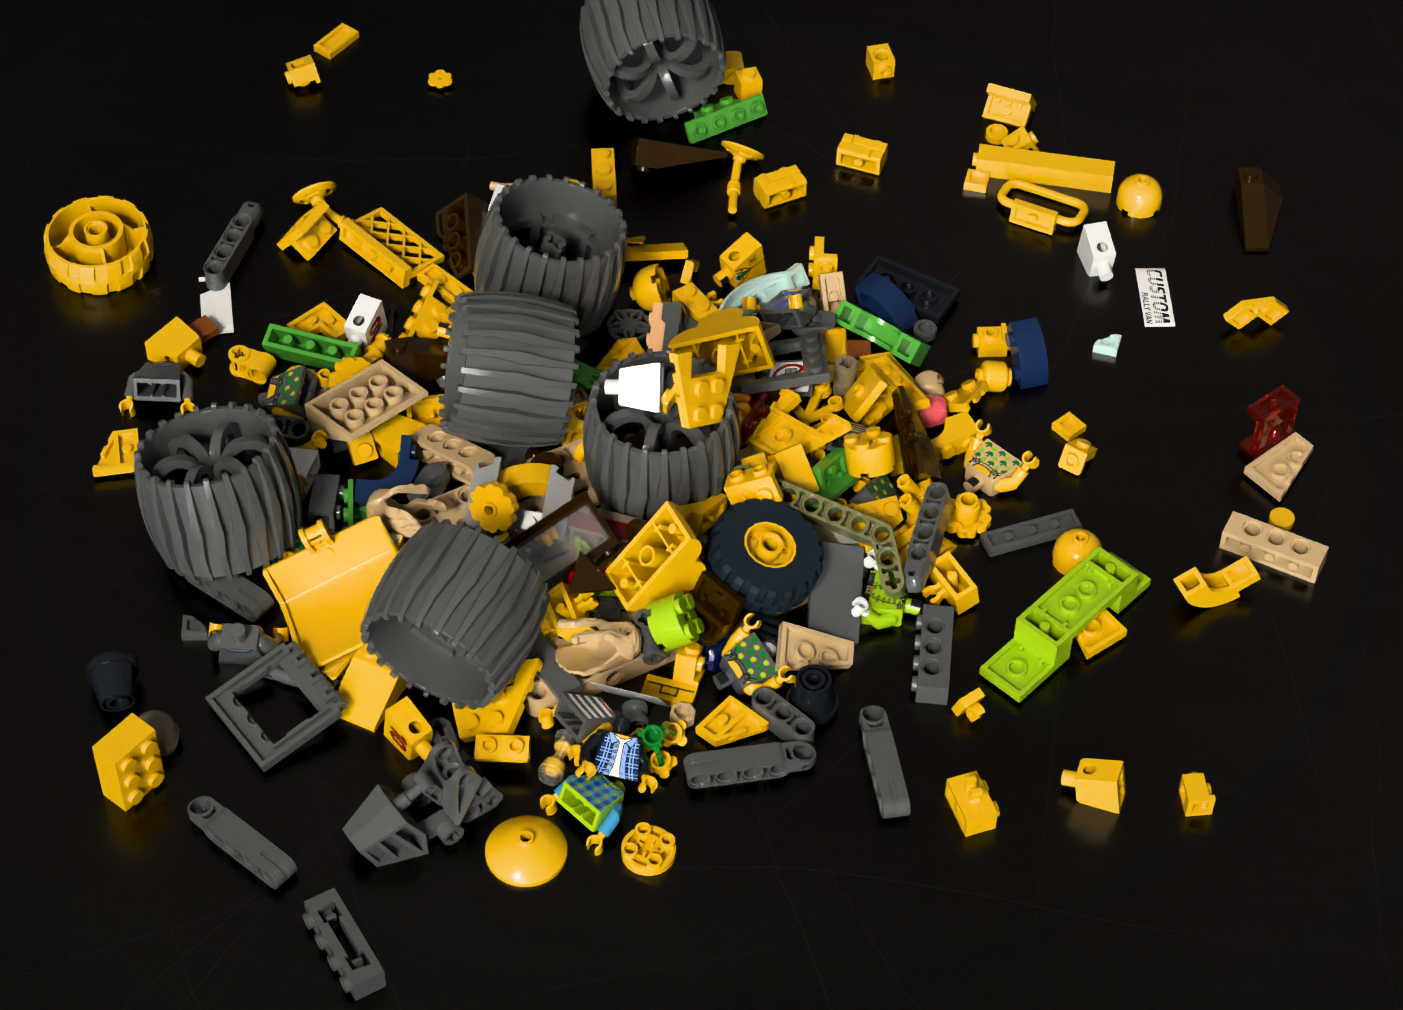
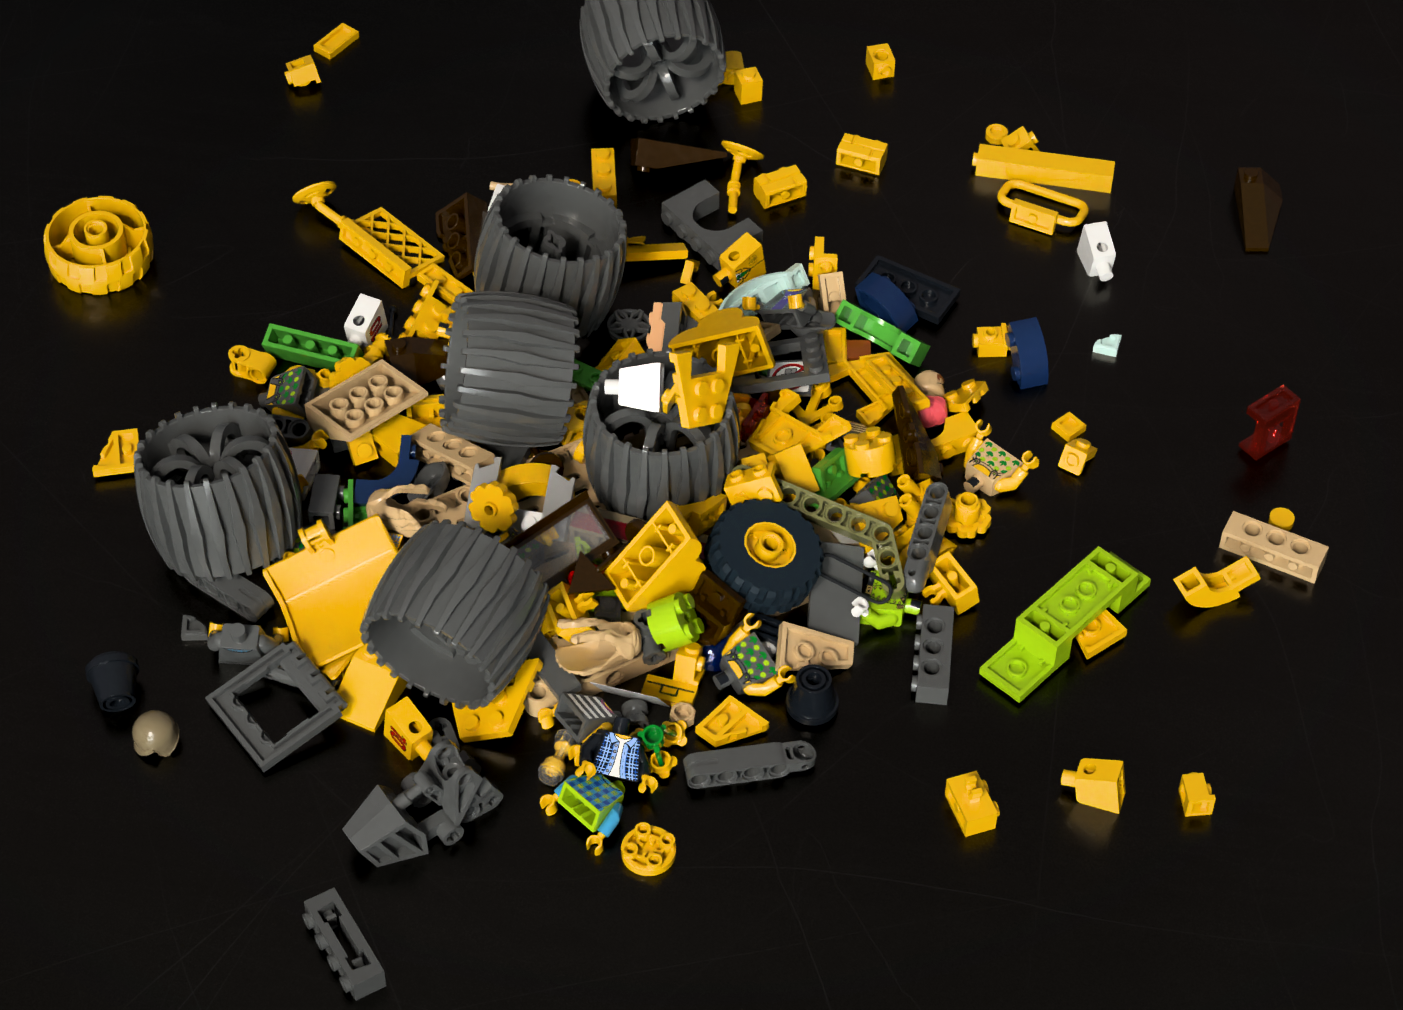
yellow brick [92,713,165,812] -> none
dark grey torso [119,361,195,417] -> none
yellow torso [145,316,206,371] -> none
dark grey piece [187,796,297,889] -> none
dark orange tile [188,315,220,344] -> none
white sticker [199,277,234,334] -> none
dark grey piece [203,201,263,291] -> none
yellow bracket [276,200,337,261] -> none
yellow plate [286,302,347,341] -> none
yellow plant [428,69,452,88] -> none
yellow bracket [474,734,531,763] -> none
yellow dish [485,815,568,887] -> none
yellow cylinder [629,263,671,312] -> none
bright green bracket [684,94,768,144] -> none
dark grey beam [751,687,815,748] -> none
dark tan piece [832,355,858,398] -> none
yellow plate [842,365,887,423] -> none
dark grey piece [859,705,911,819] -> none
dark grey tile [913,319,937,342] -> none
yellow tile [951,687,985,722] -> none
yellow tile [963,169,990,193] -> none
yellow head [975,360,1012,392] -> none
dark grey tile [980,508,1083,557] -> none
yellow bracket [982,83,1037,129] -> none
yellow cylinder [1052,528,1103,575] -> none
yellow cylinder [1116,174,1163,219] -> none
white sticker [1135,268,1175,327] -> none
yellow tile [1223,296,1289,330] -> none
tan wing [1244,432,1314,502] -> none
none -> dark grey arch [661,180,763,271]
none -> black piece [820,553,893,605]

